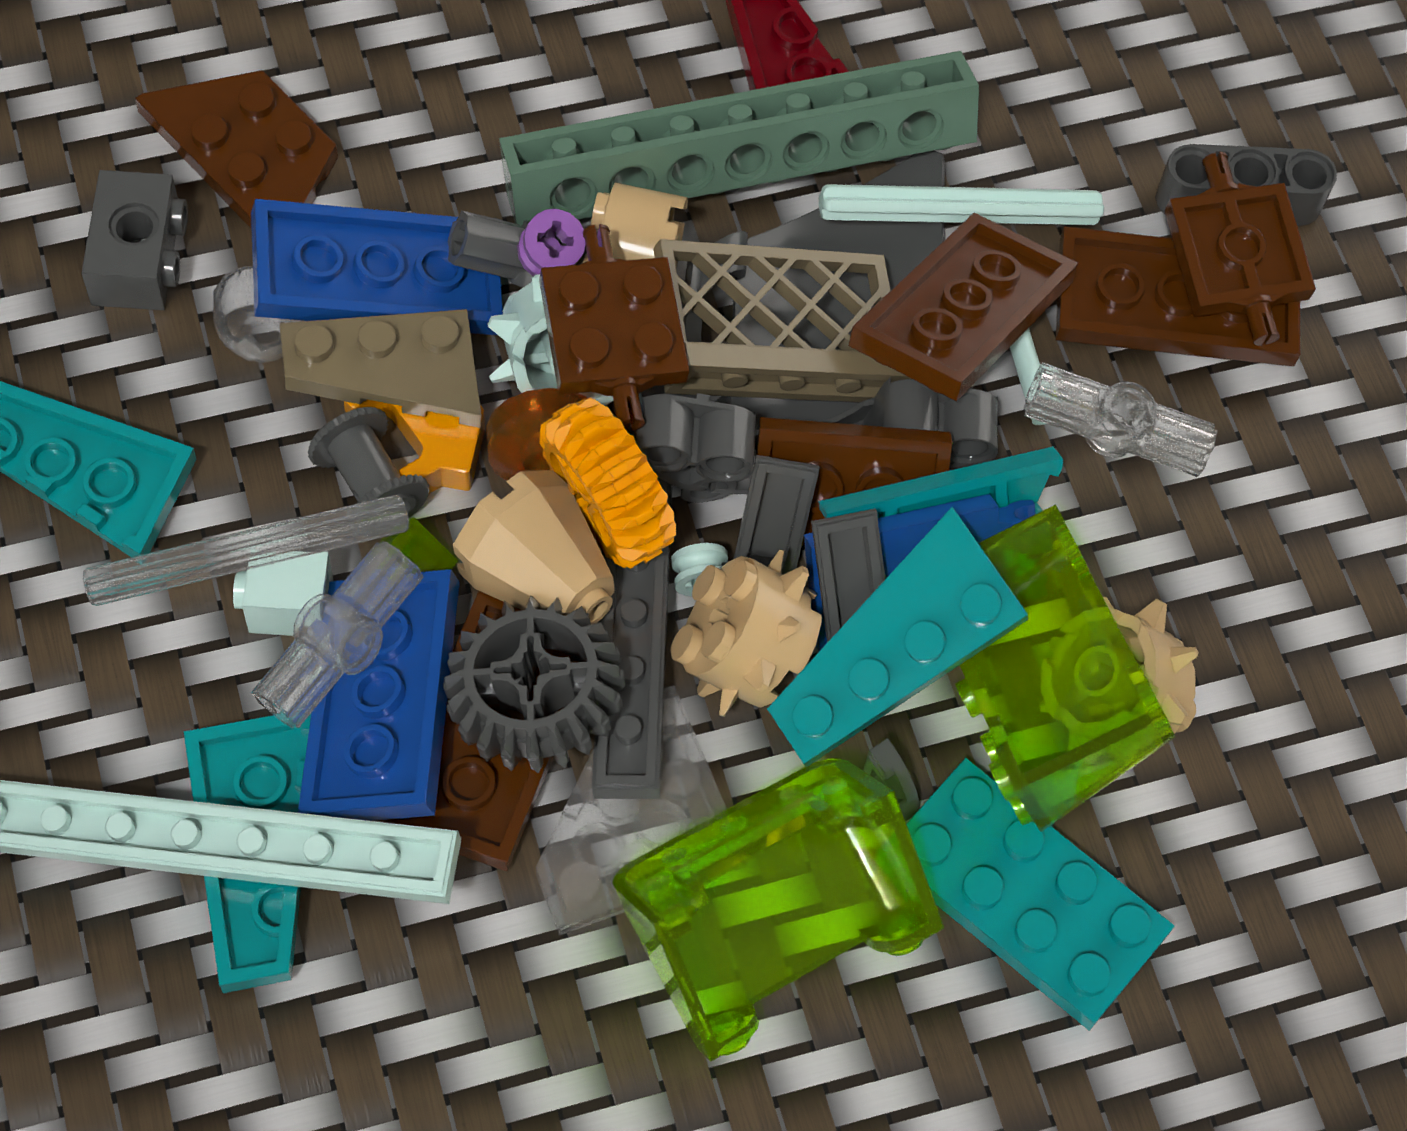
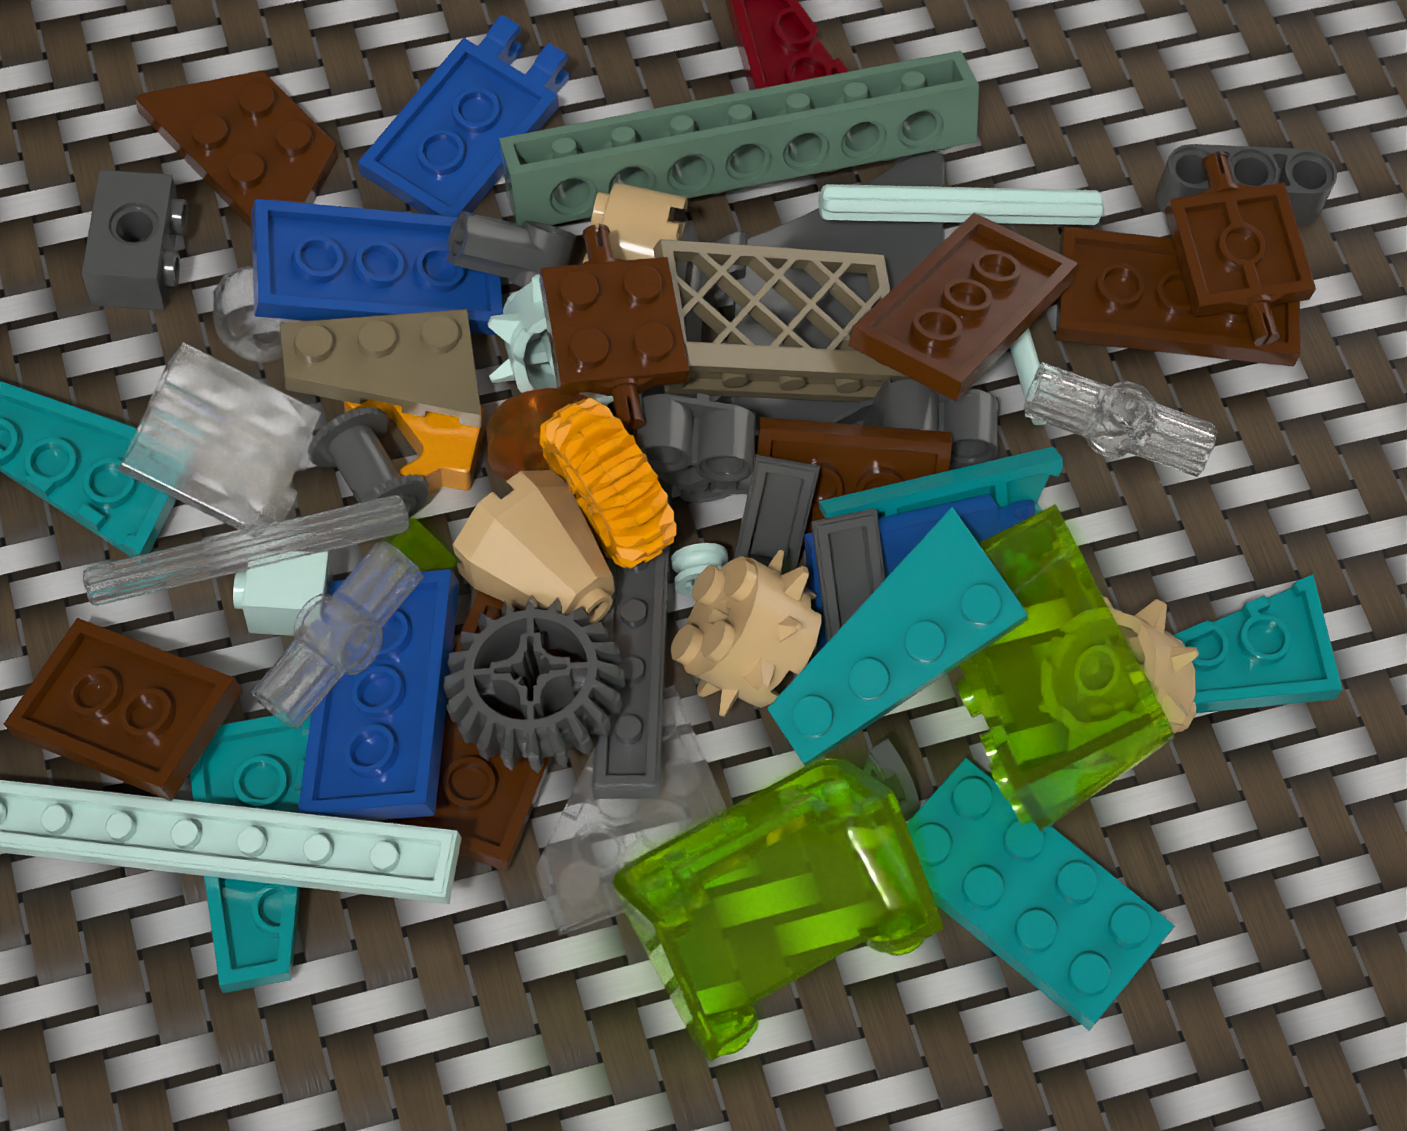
medium lavender wheel [517,209,586,276] -> none
none -> reddish brown plate [4,618,243,801]
none -> clear brick [117,342,321,538]
none -> blue tile [357,14,569,217]
none -> teal wing [1173,574,1343,713]

